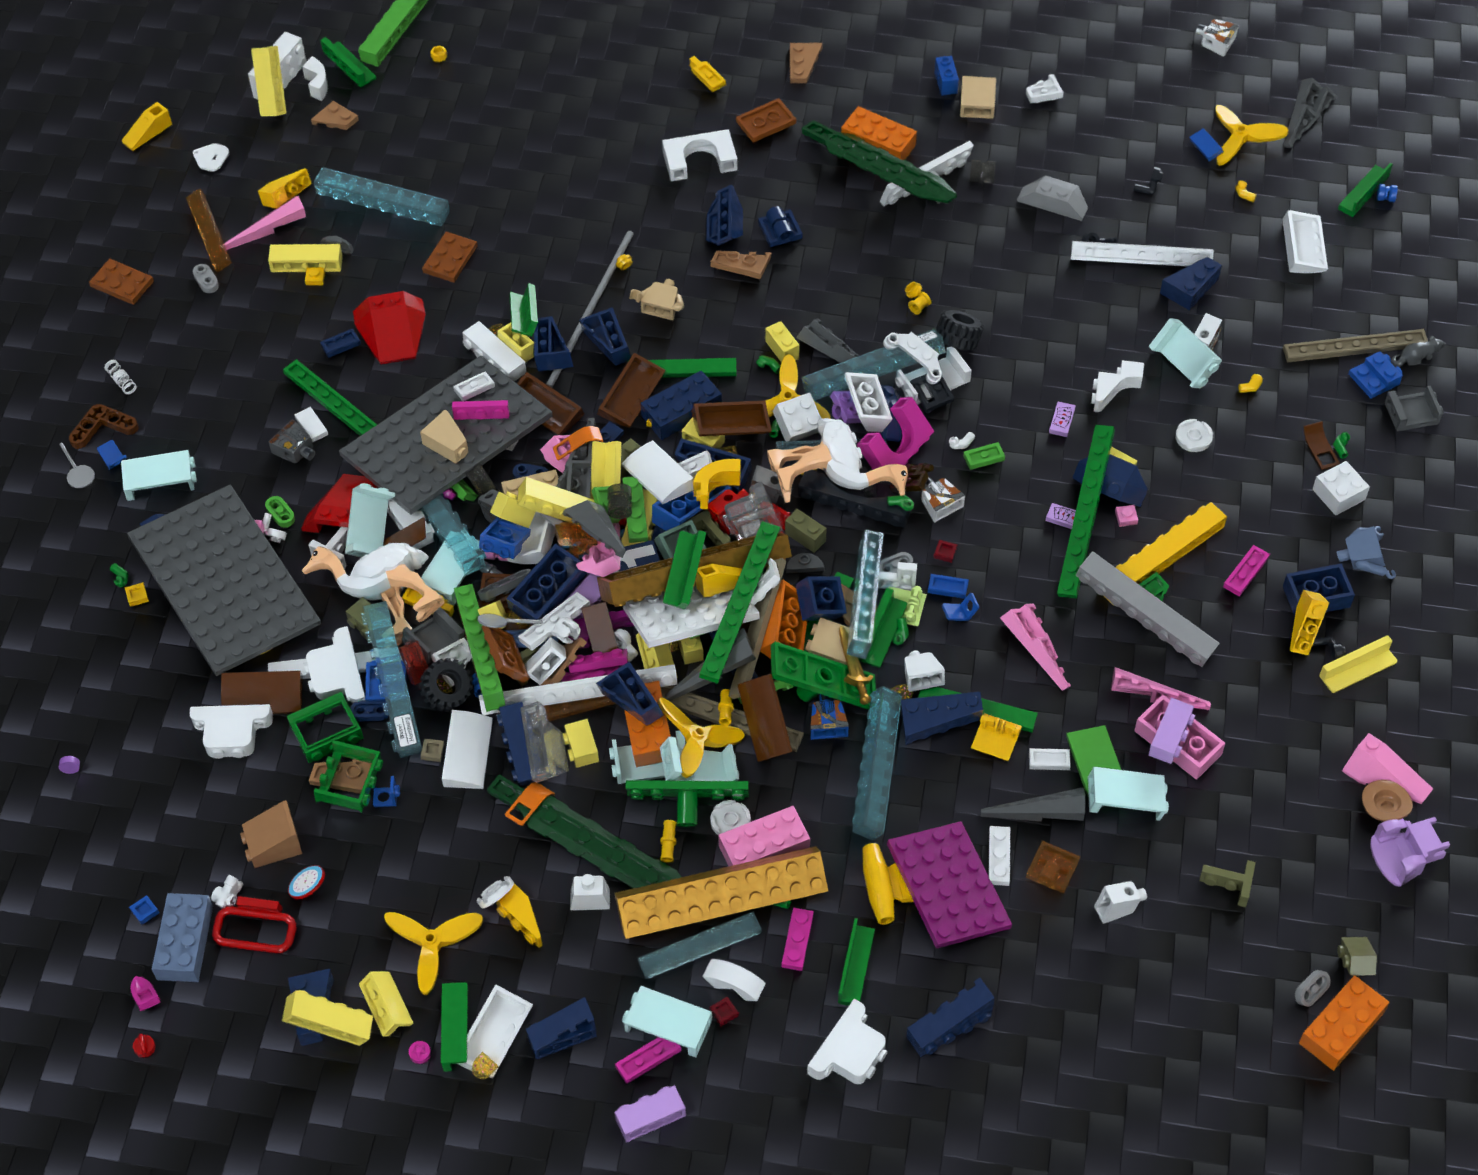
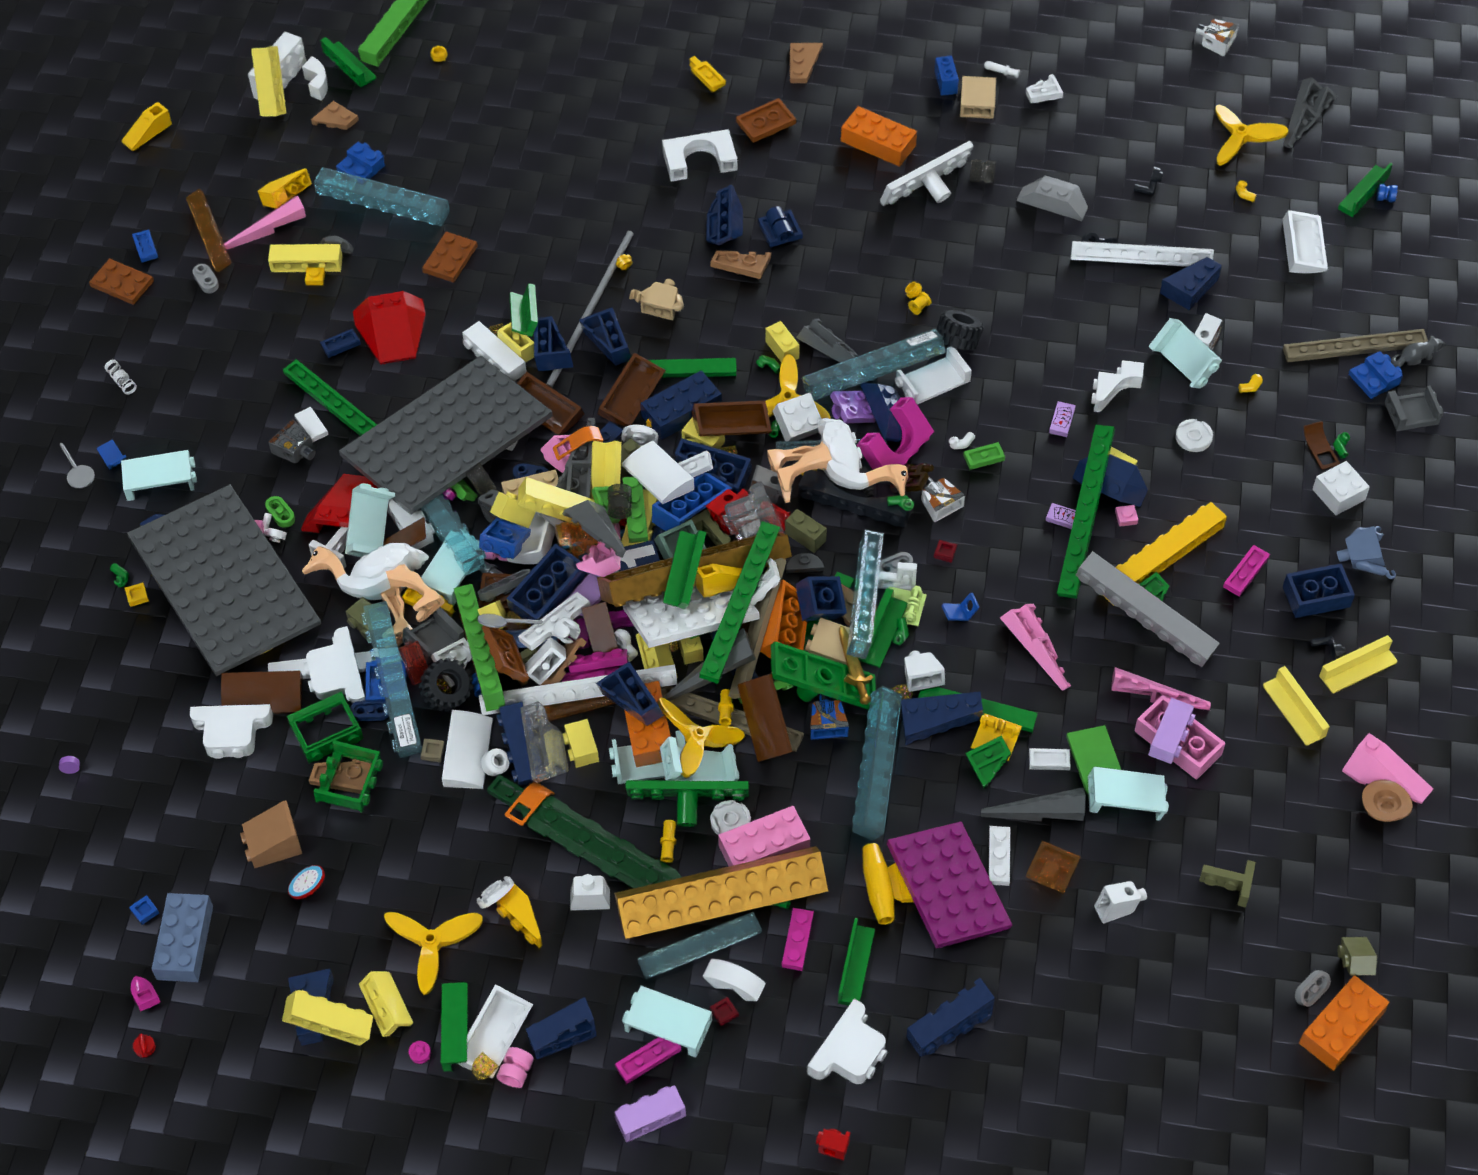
reddish brown beam [69,404,138,449] -> none
white piece [193,144,229,171] -> none
white plate [211,875,244,908] -> none
red bar [212,896,296,953] -> none
blue bracket [373,776,400,807] -> none
tan slope [420,410,468,464] -> none
dark pink plate [452,400,510,420] -> none
white plate [453,371,495,401] -> none
yellow arch [693,459,741,509] -> none
dark green plate [801,120,957,203] -> none
white slope [844,372,892,432] -> none
white plate [883,332,942,385] -> none
black plate [910,373,954,414] -> none
blue tile [928,574,969,599] -> none
blue tile [1189,128,1223,161] -> none
yellow slope [1290,590,1329,655] -> none
lavender piece [1370,817,1450,887] -> none
none -> blue plate [132,230,158,263]
none -> blue plate [336,142,385,186]
none -> white head [481,748,510,776]
none -> bright pink wheel [497,1047,534,1088]
none -> white tile [621,425,659,446]
none -> red brick [816,1129,851,1161]
none -> green wing [966,736,1011,788]
none -> white piece [984,61,1020,78]
none -> light yellow panel [1263,666,1330,745]

